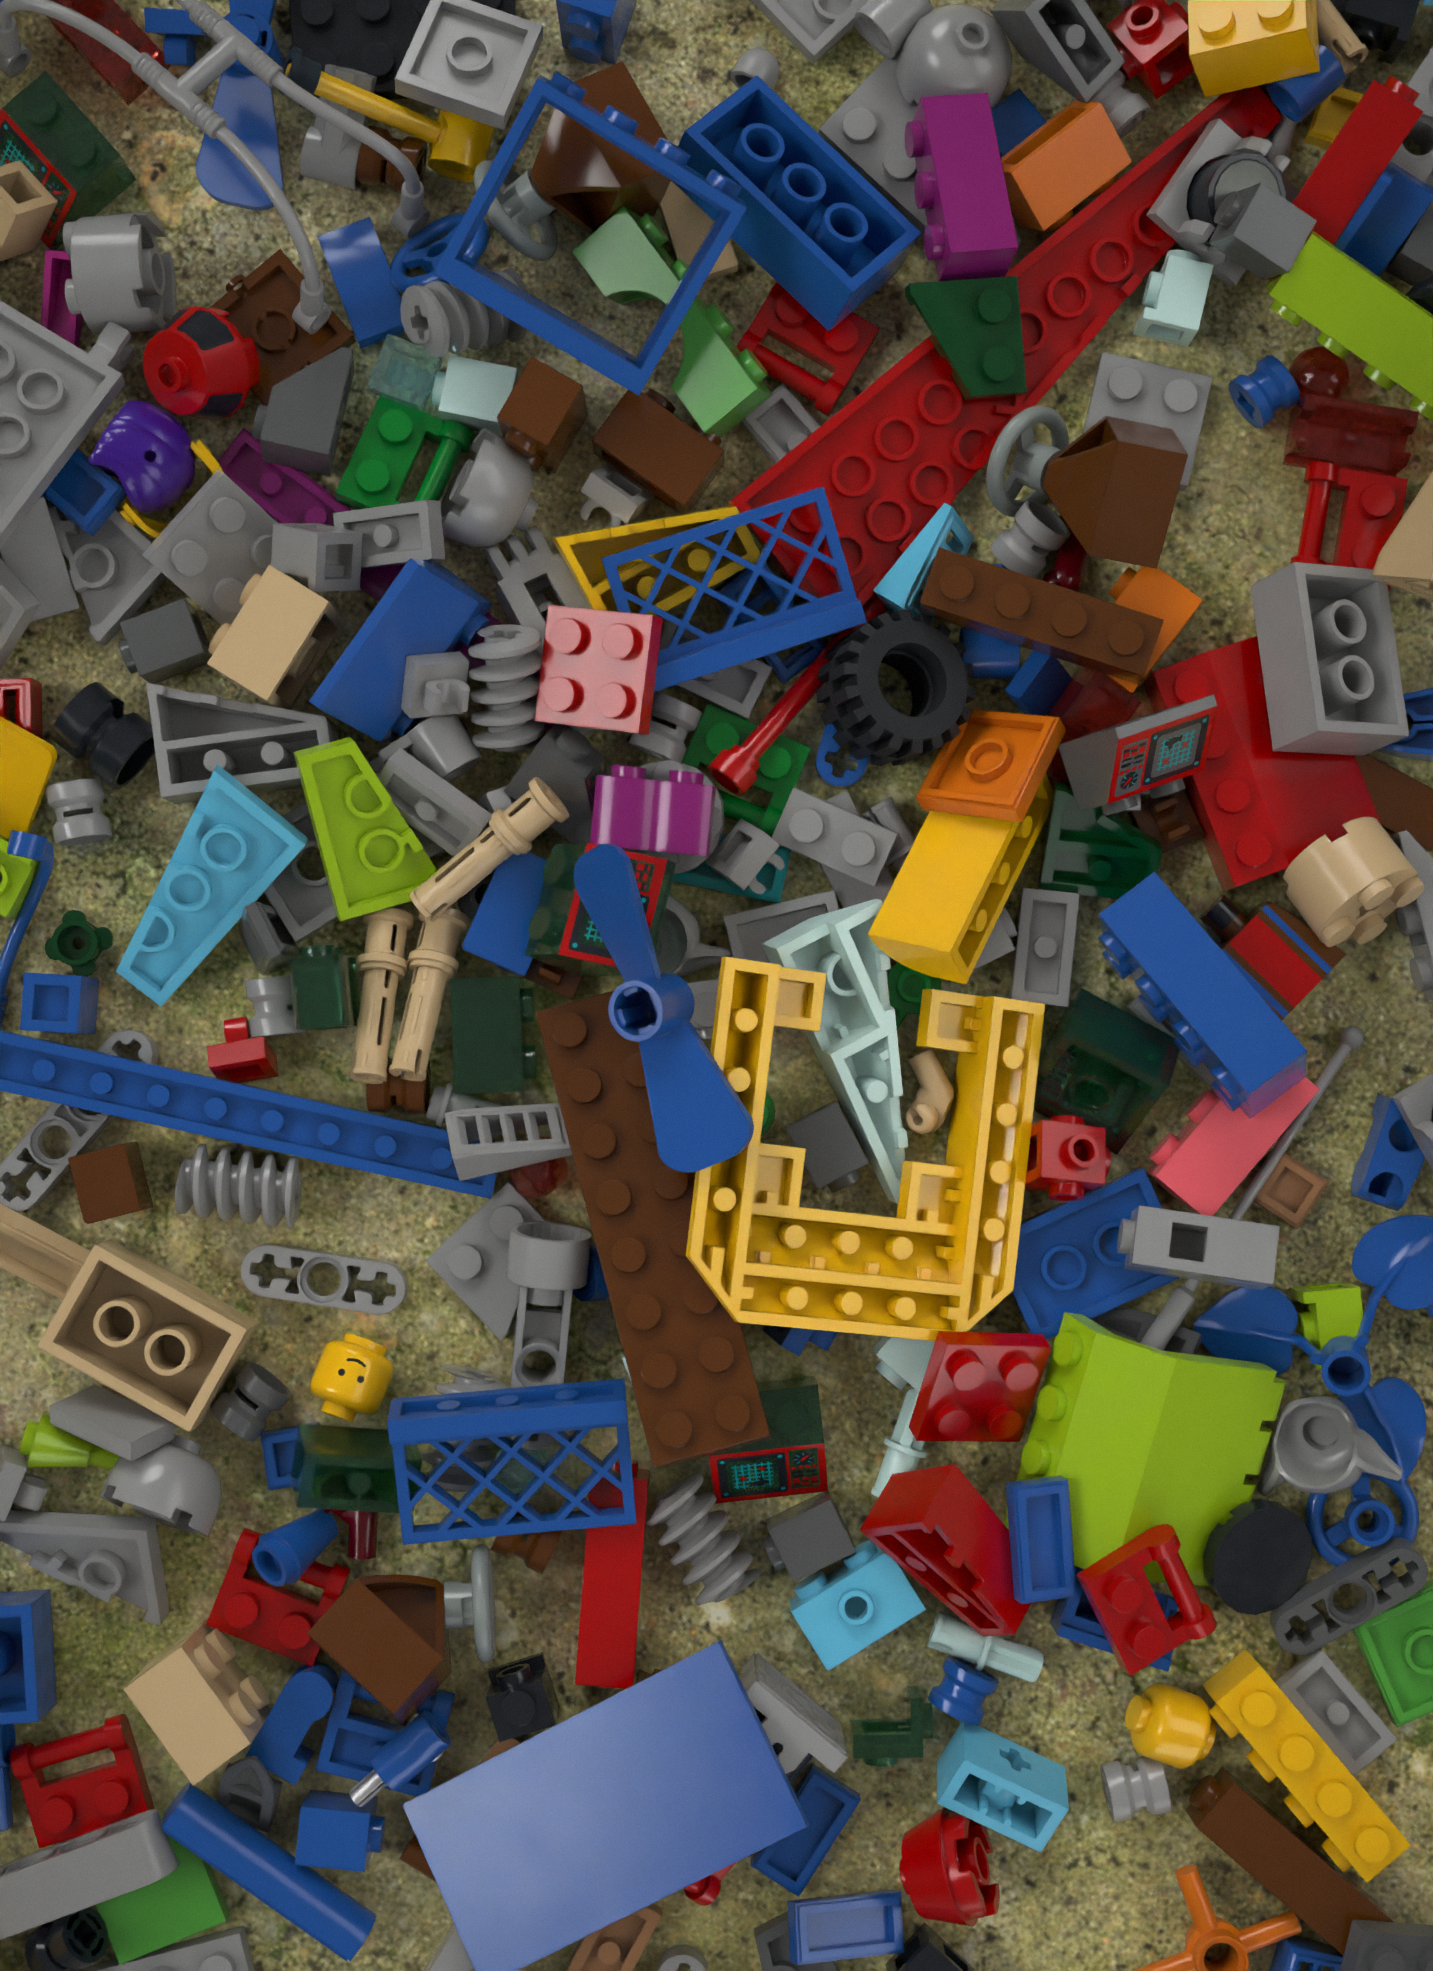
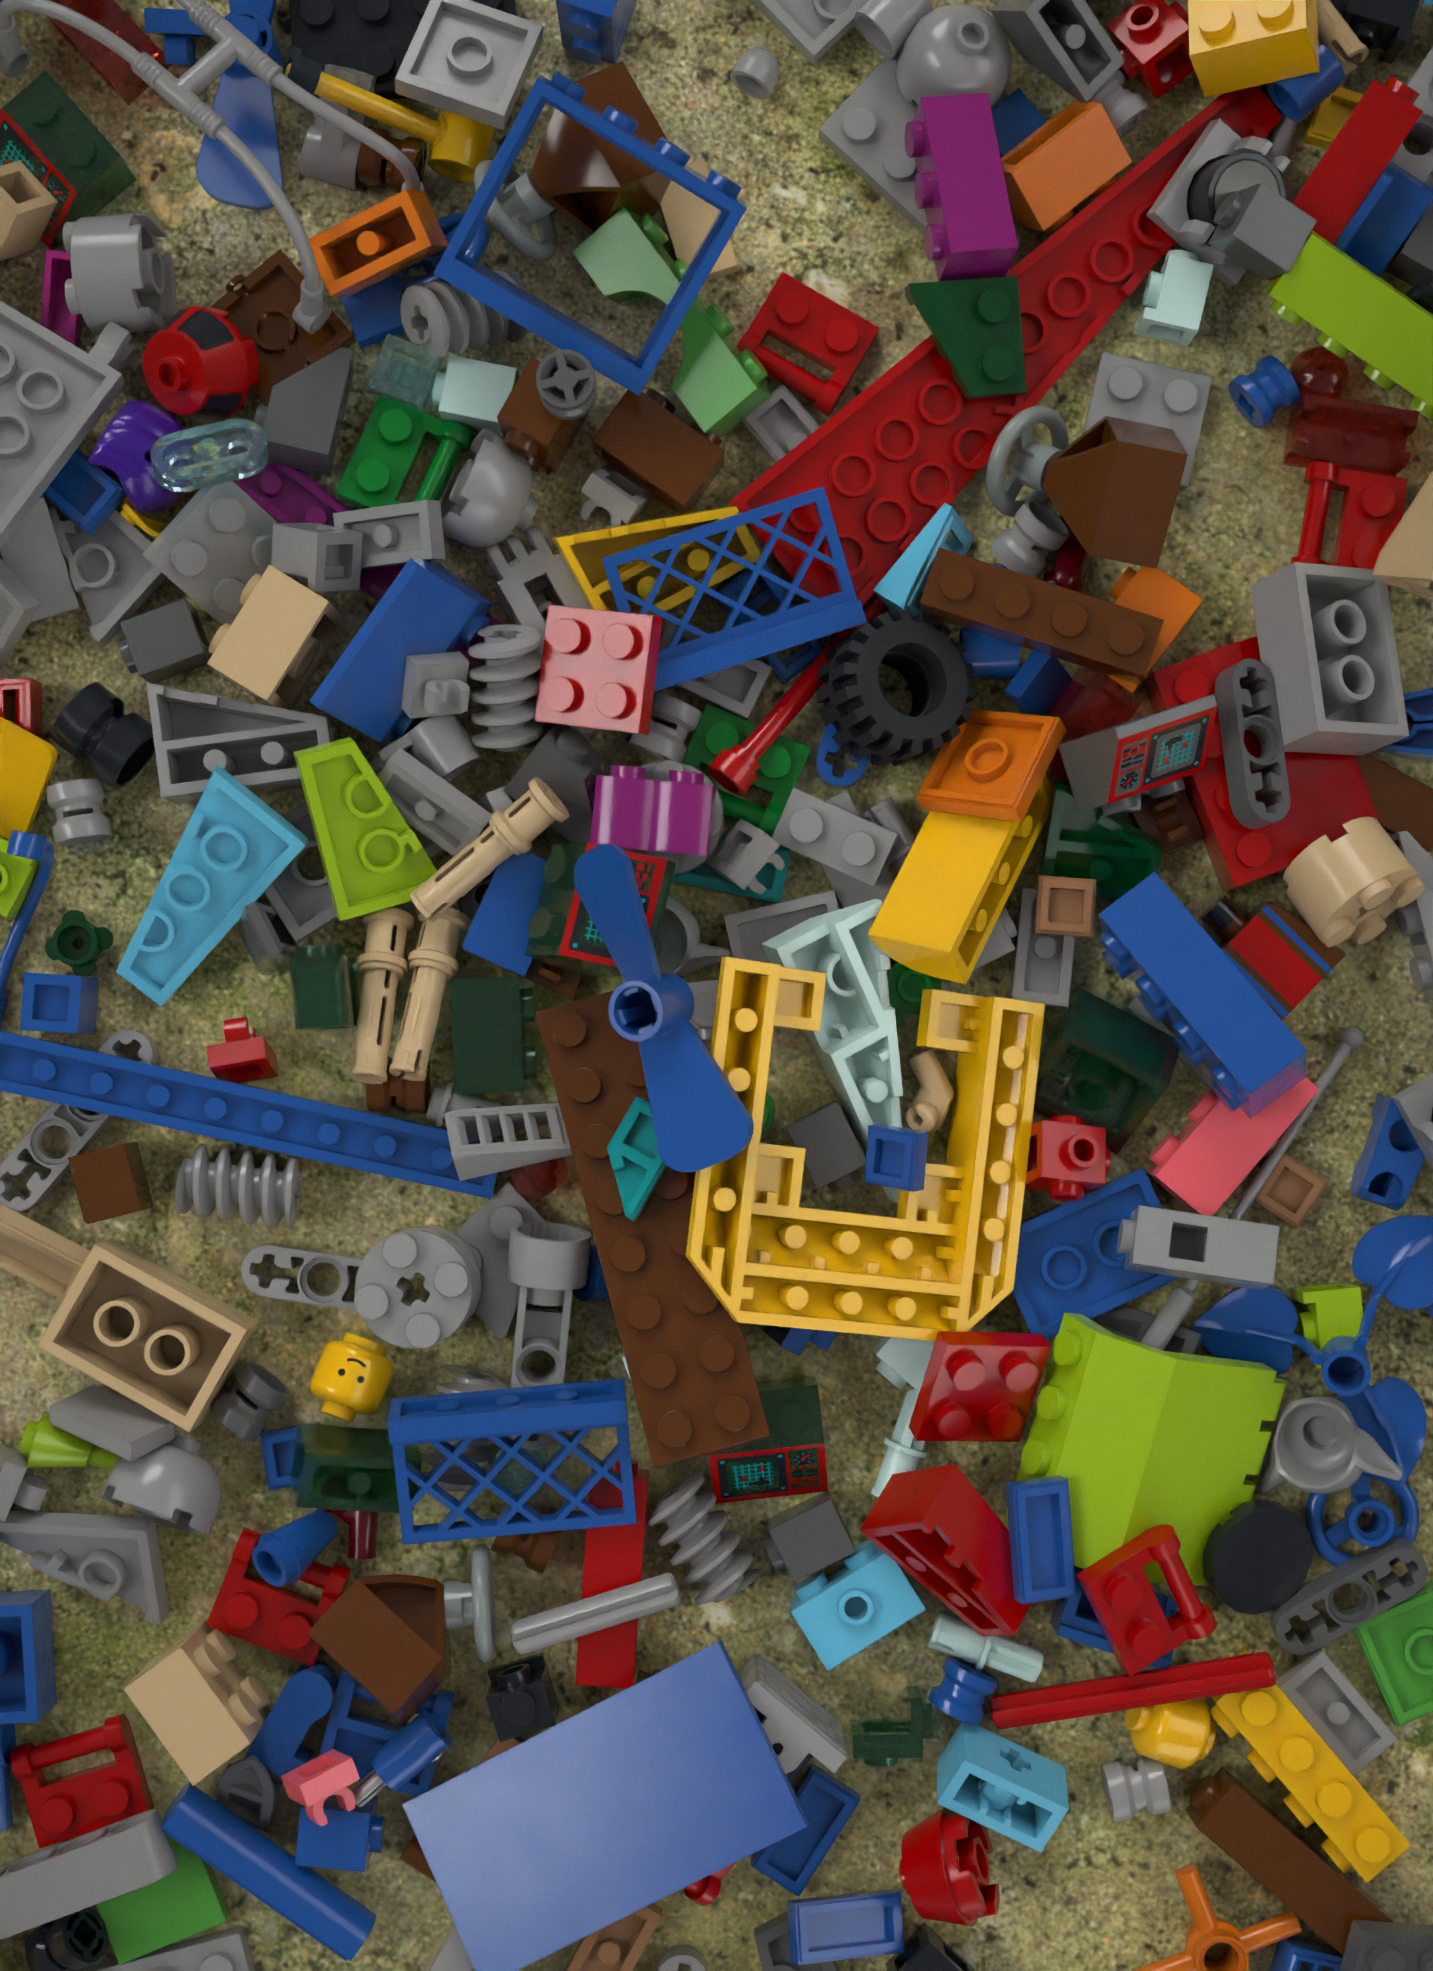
light grey wheel [245,975,308,1038] -> none
blue brick [671,76,922,331] -> none
none -> clear light blue plate [150,418,269,492]
none -> coral tile [281,1749,360,1826]
none -> orange brick [309,189,449,296]
none -> light grey brick [354,1225,482,1349]
none -> light grey axle [510,1573,680,1655]
none -> dark grey wheel [536,349,597,420]
none -> teal tile [607,1096,667,1223]
none -> blue tile [864,1124,928,1192]
none -> red axle [989,1651,1276,1730]
none -> medium nougat tile [1033,875,1096,938]
none -> dark grey beam [1215,659,1291,829]

